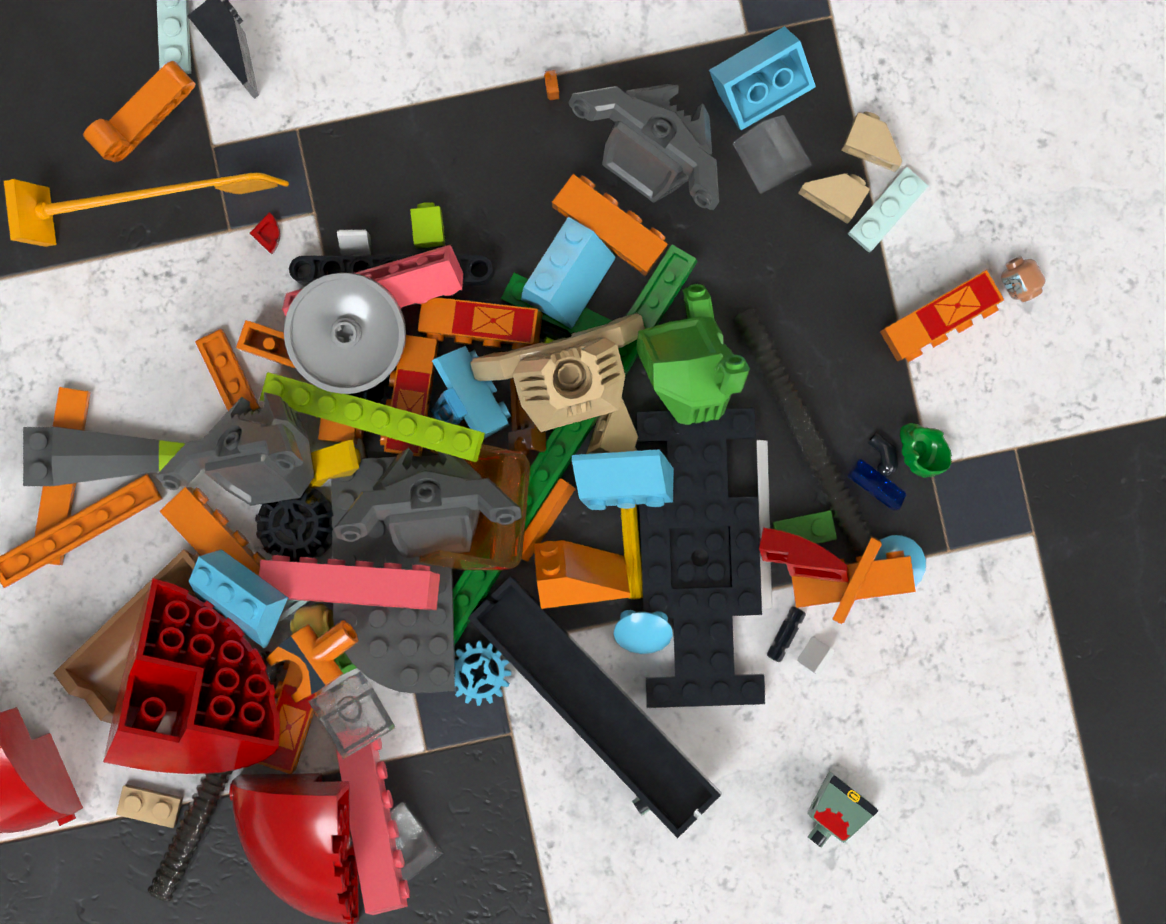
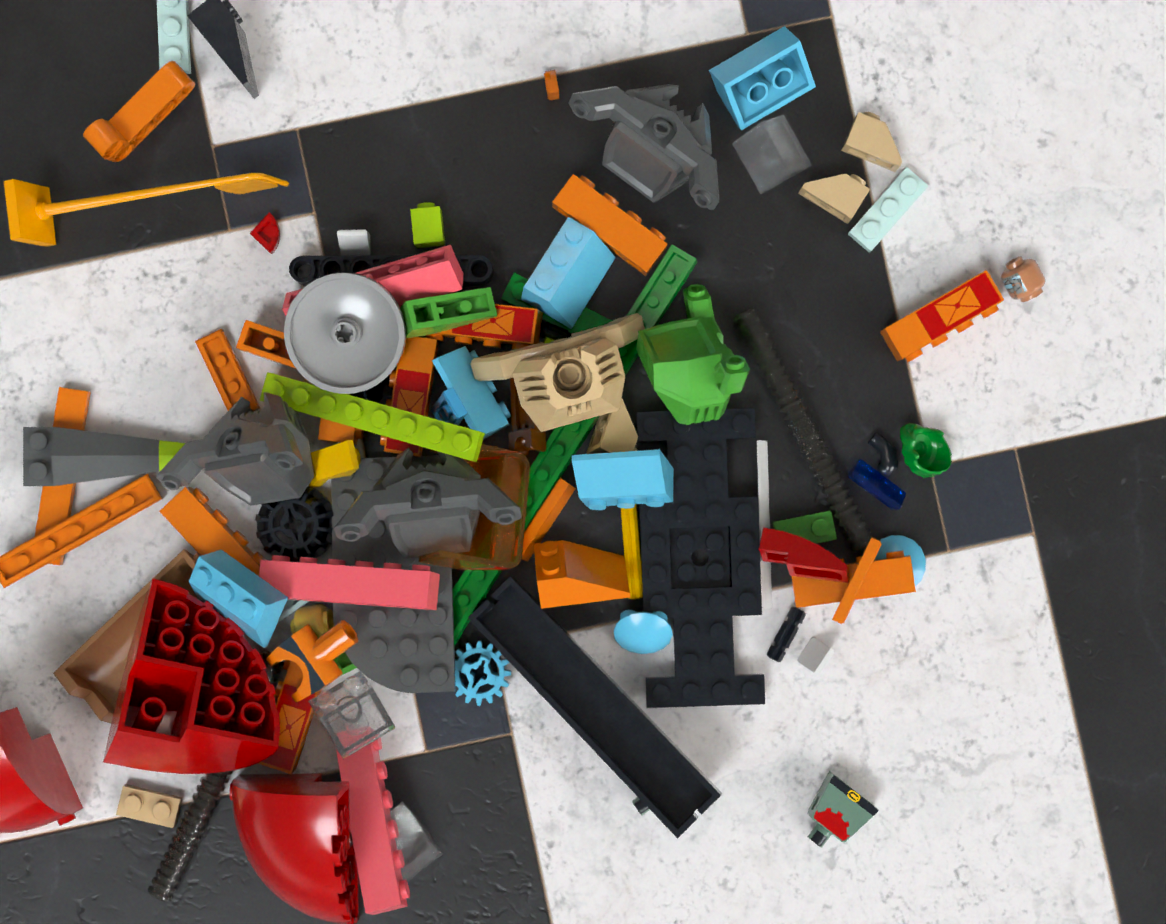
none -> bright green slope [400,287,497,339]

